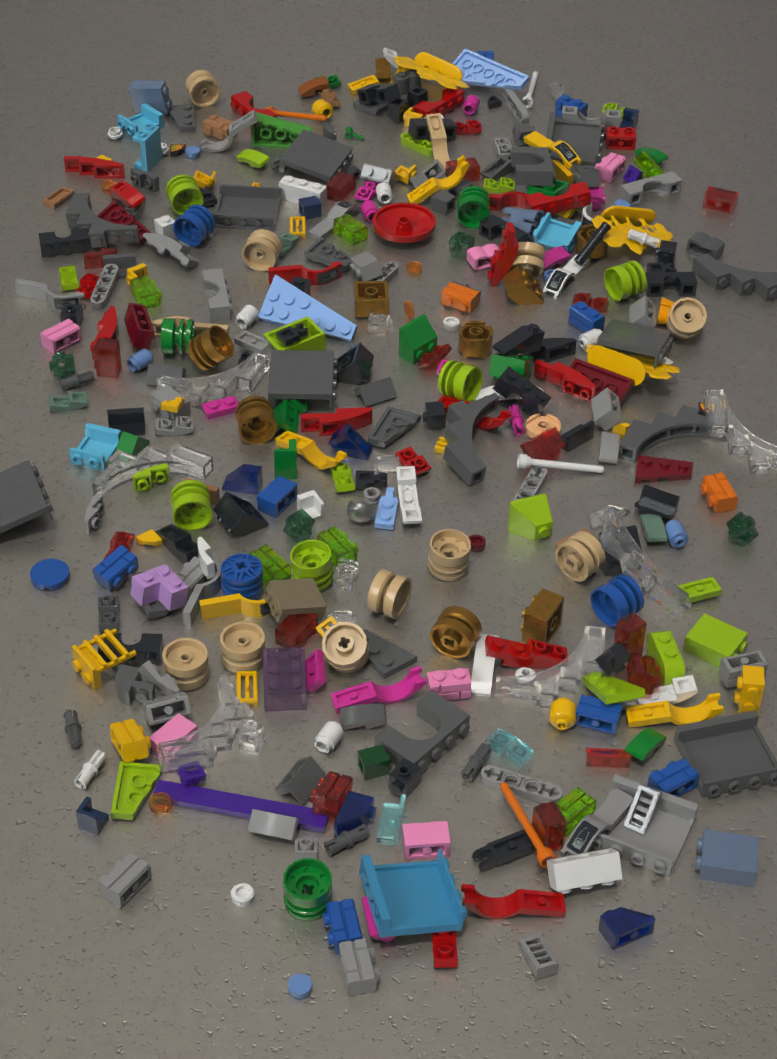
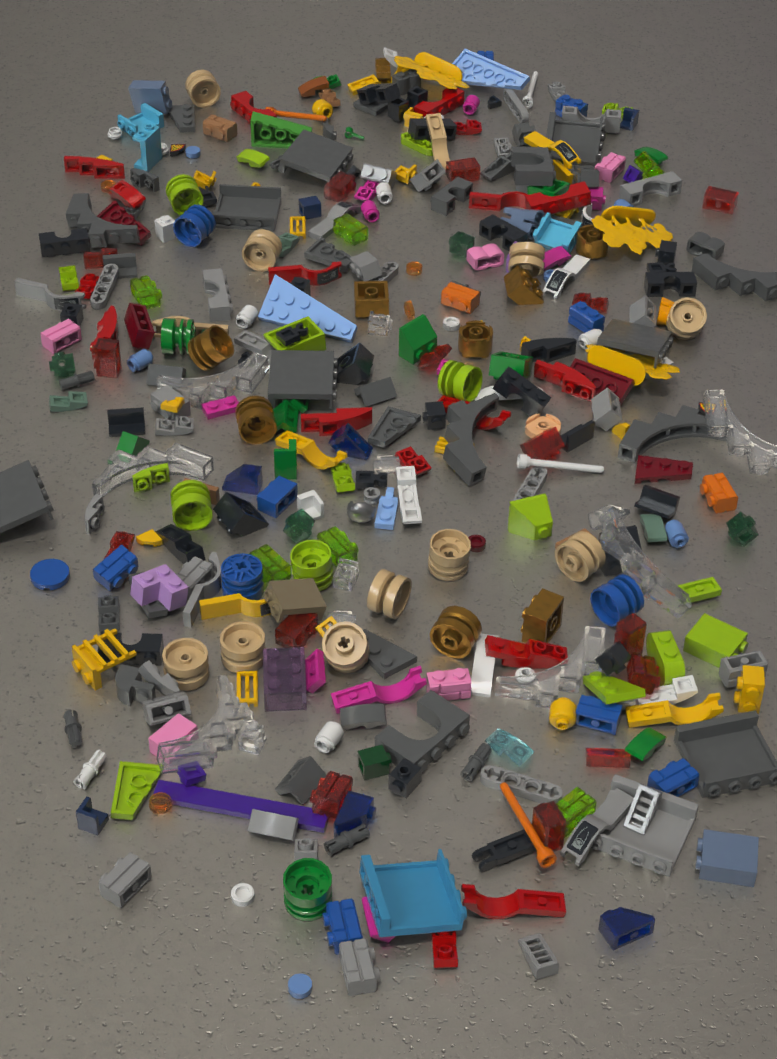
medium nougat tile [42,186,75,209] -> none
medium azure panel [69,423,121,471] -> none
yellow brick [110,718,151,763] -> none
yellow bracket [126,263,148,290] -> none
light grey slope [142,233,199,268] -> none
white slope [197,537,215,579] -> none
light grey piece [200,110,257,153] -> none
white brick [278,175,327,208] -> none
red dish [373,203,436,243] -> none
clear light blue panel [376,794,406,846] -> none
bright pink brick [402,821,451,860] -> none
yellow piece [407,155,470,204] -> none
green wheel [457,186,490,228] -> none
lime slope [482,177,515,193] -> none
red slope [487,222,519,287] -> none
black slope [492,324,545,356] -> none
dark pink pin [508,405,525,436] -> none
white brick [547,848,623,894] -> none
black pin [574,221,611,266] -> none
light grey slope [598,431,620,464] -> none
lime wheel [604,260,647,301] -> none
red brick [605,126,636,151] -> none
white axle [627,229,660,248] -> none

